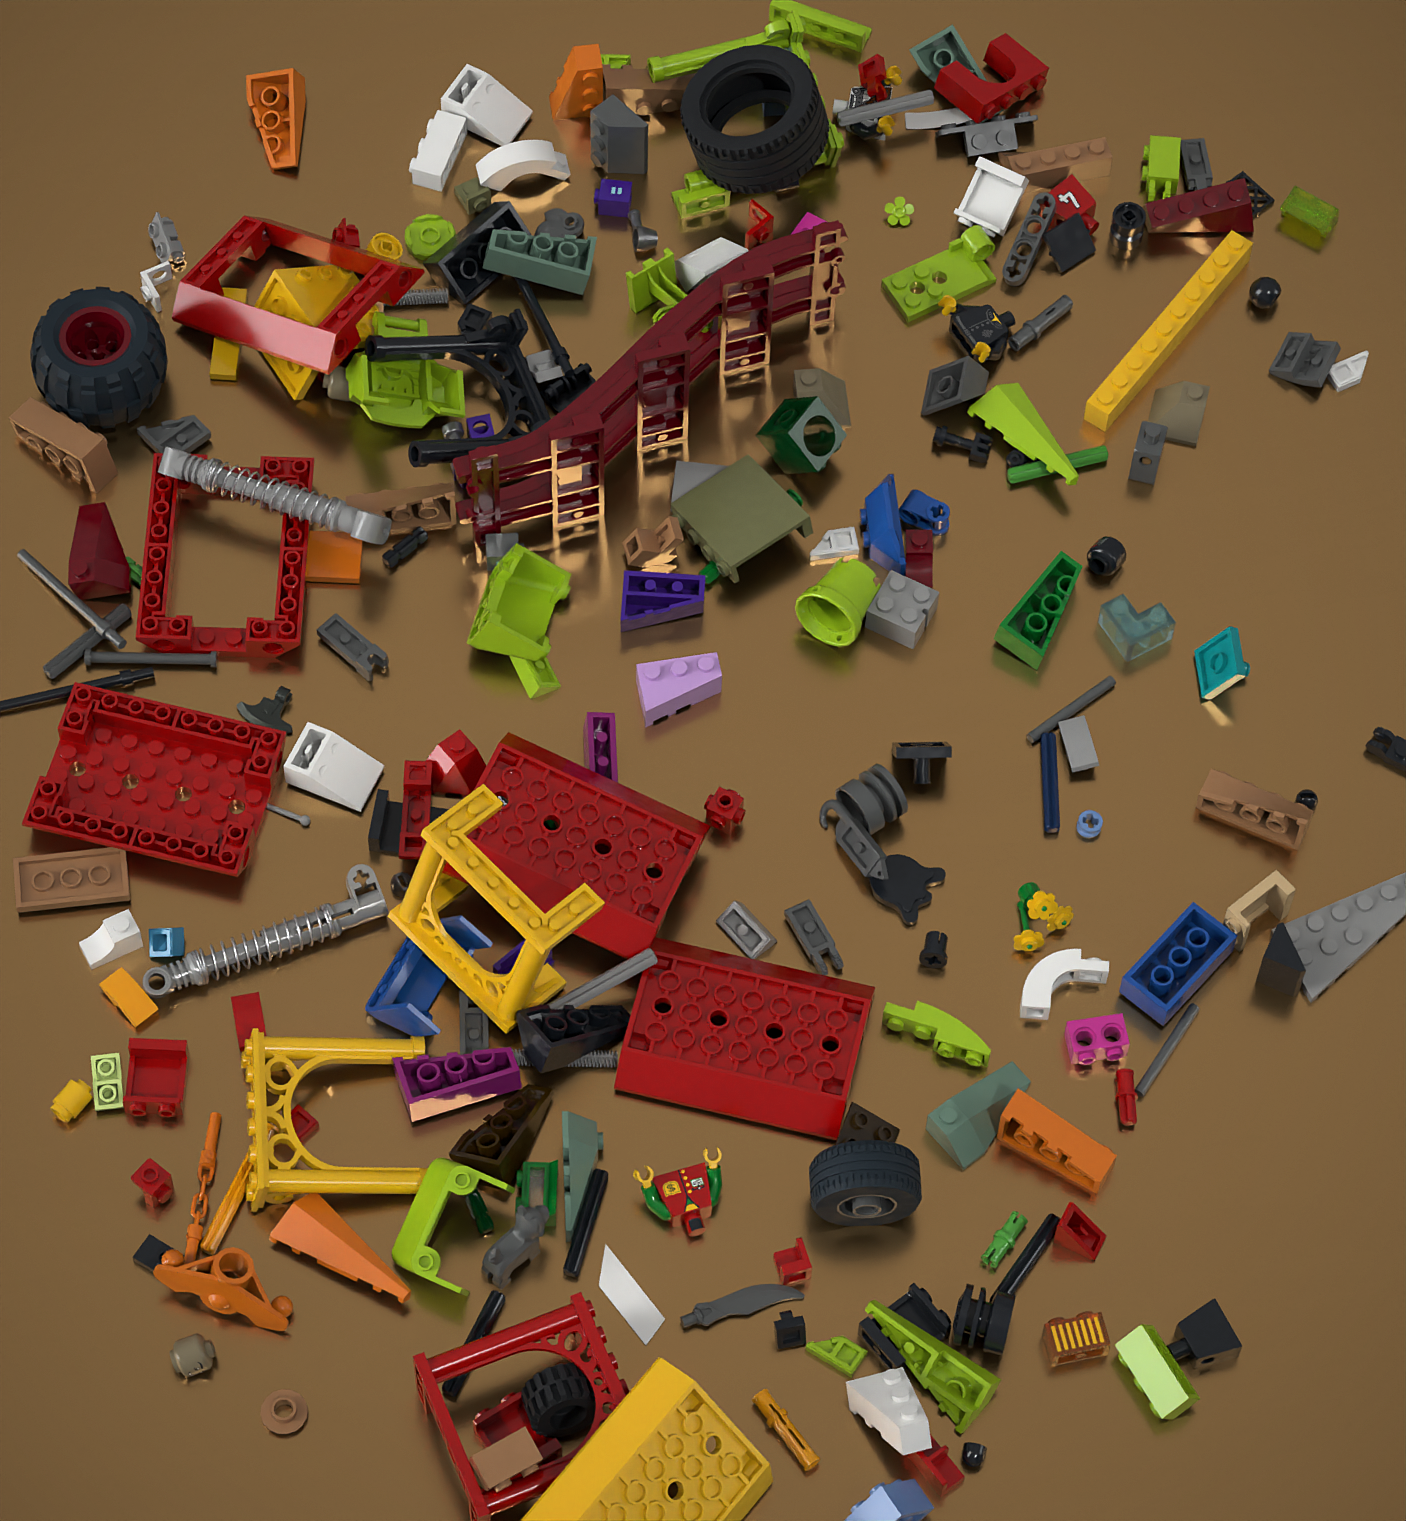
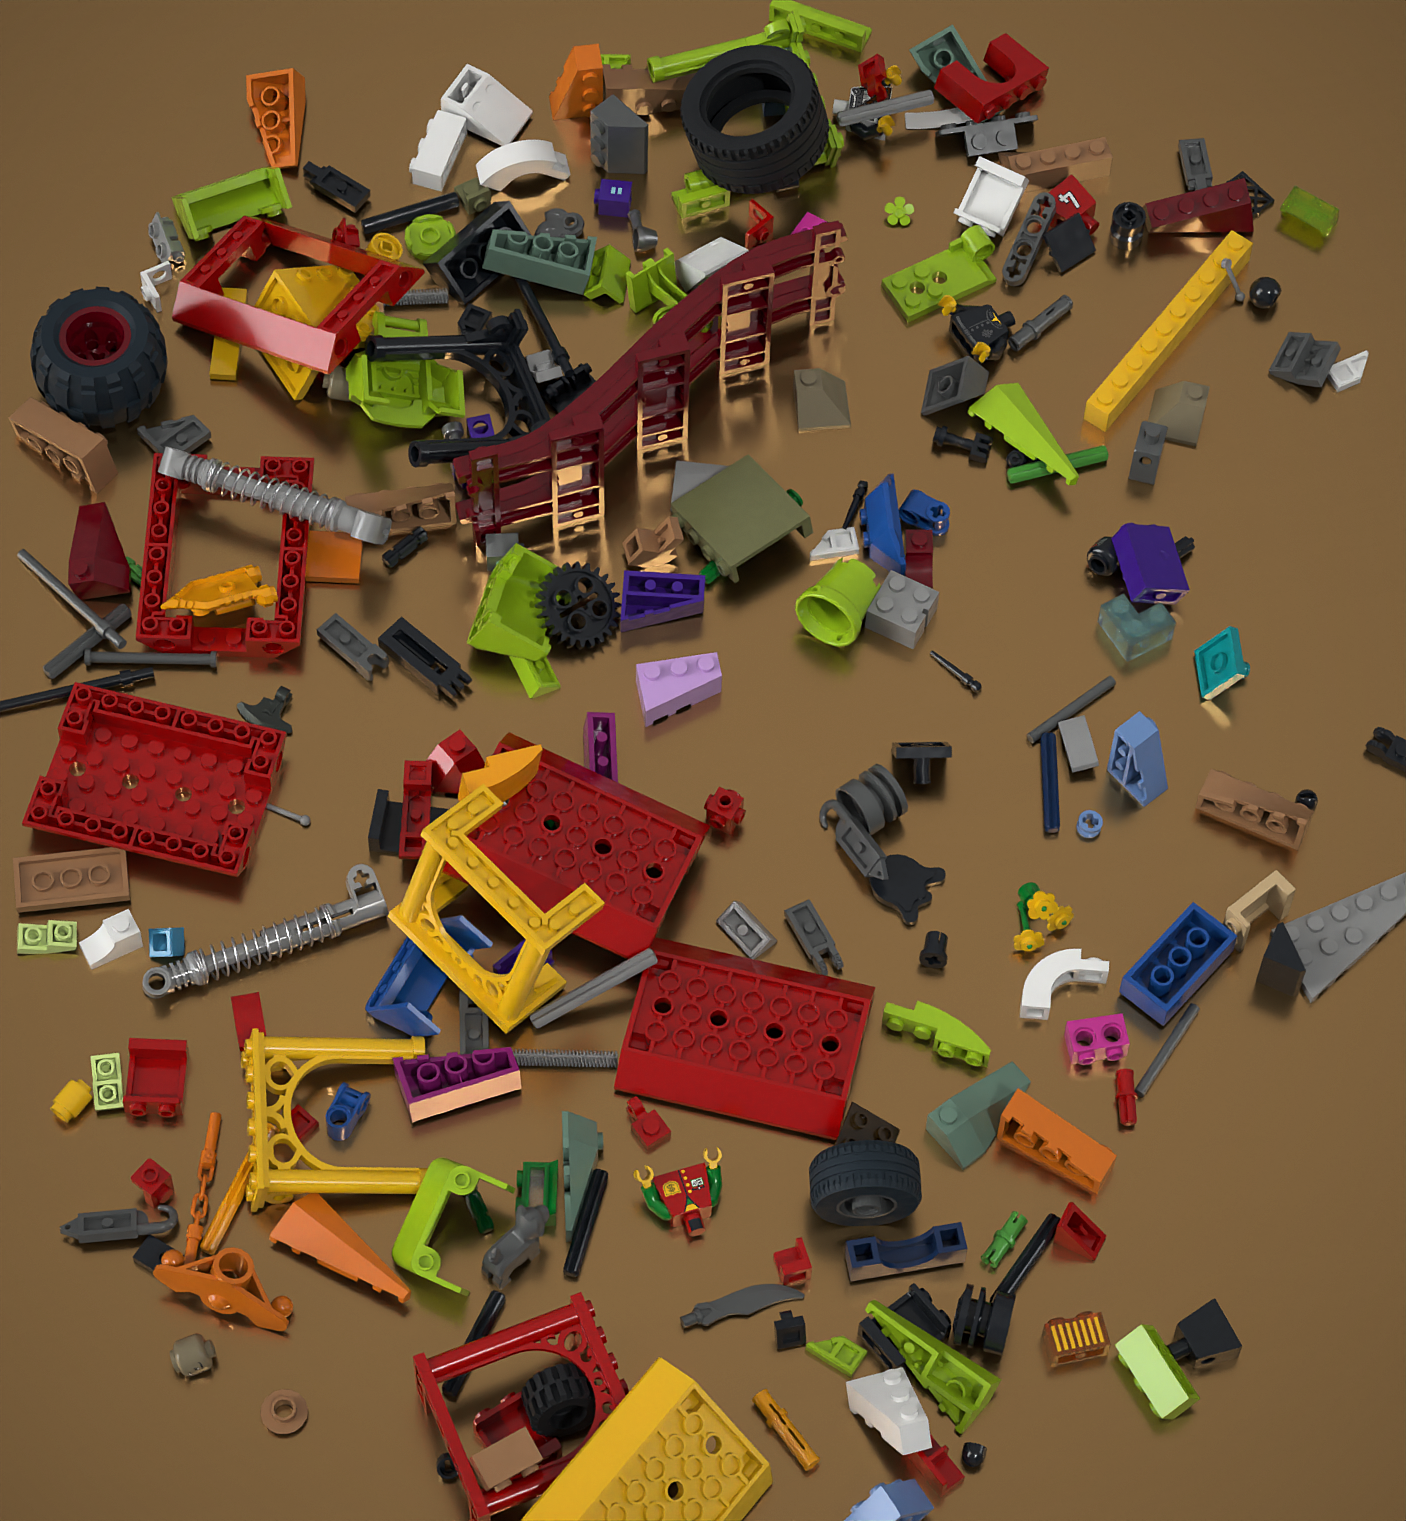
light orange slope [98,967,159,1027] -> none
white slope [283,722,384,812] -> none
flat silver hinge [390,872,412,897] -> none
dark brown wedge [449,1084,554,1190] -> none
black wedge [516,1005,631,1073] -> none
white sticker [599,1244,665,1345] -> none
dark green brick [755,396,847,474] -> none
green wedge [994,551,1083,670] -> none
lime hinge [1141,135,1181,202] -> none
none -> yellowish green slope [17,920,77,954]
none -> dark grey plate [59,1205,178,1243]
none -> light orange shield [160,564,278,616]
none -> lime windscreen [171,166,292,241]
none -> black hinge [303,161,371,213]
none -> blue piece [325,1082,371,1141]
none -> black axle [361,192,459,234]
none -> black hinge [378,617,472,699]
none -> black hinge [436,1452,458,1479]
none -> light orange slope [458,744,543,802]
none -> black gear [535,561,622,650]
none -> lime panel [584,244,631,304]
none -> red plate [626,1096,671,1150]
none -> black piece [842,480,868,530]
none -> dark blue arch [845,1222,968,1281]
none -> black piece [930,650,982,693]
none -> medium blue wedge [1107,711,1168,807]
none -> dark purple piece [1111,523,1195,605]
none -> light grey hinge [1221,258,1245,301]

